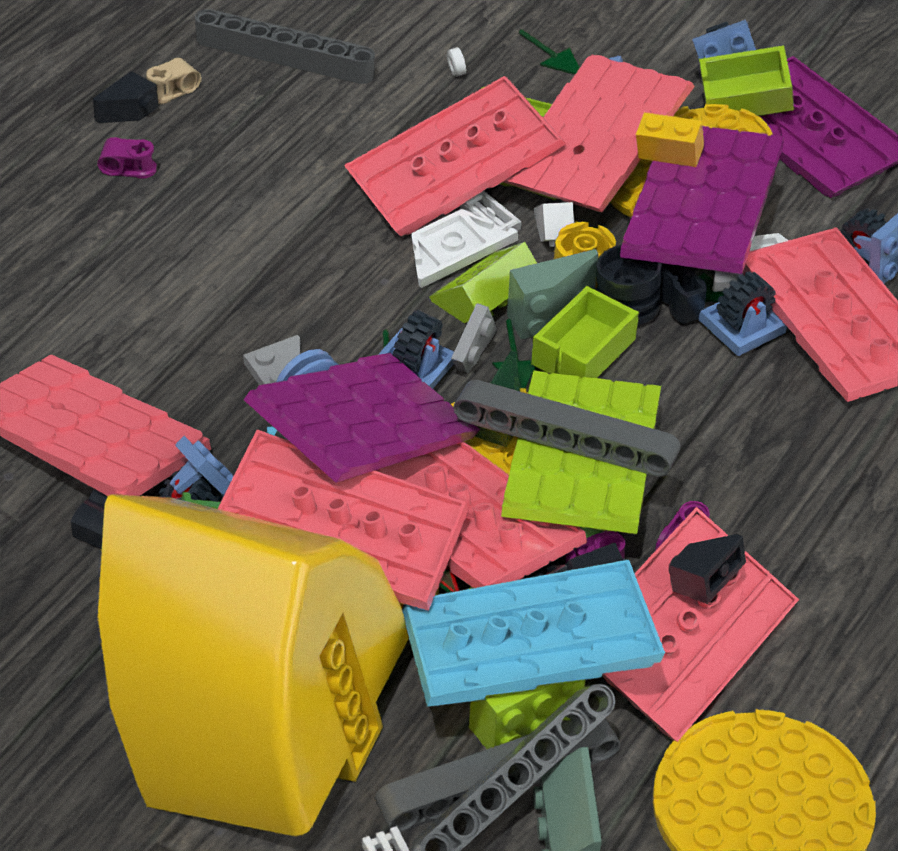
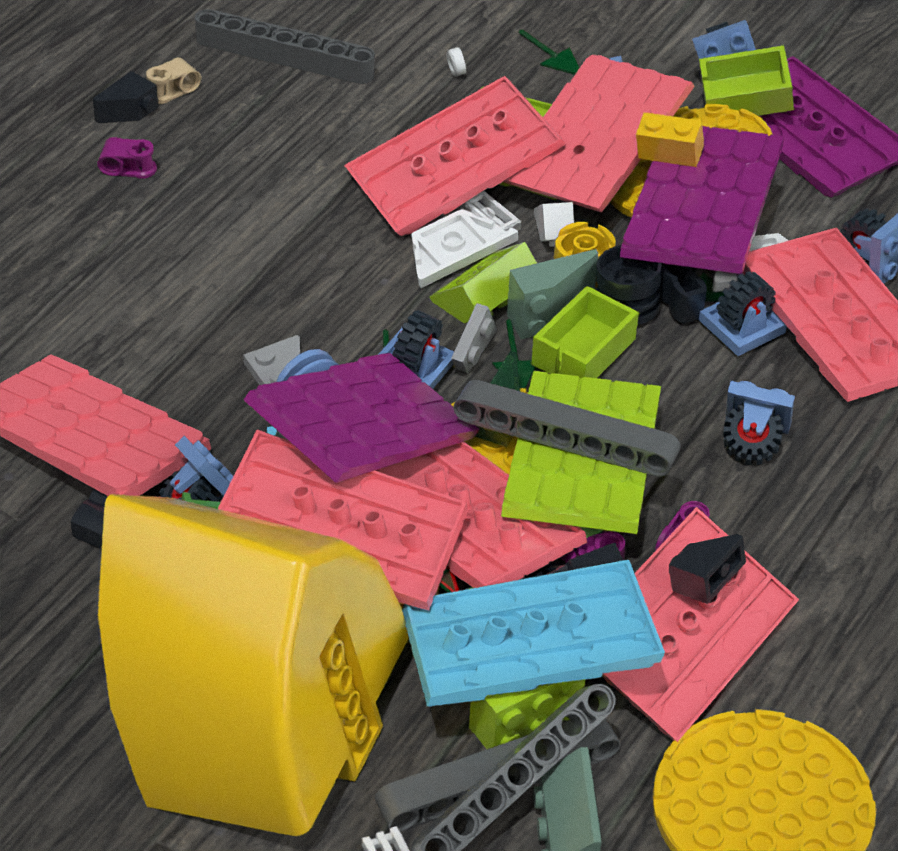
none -> plate [723,381,795,465]

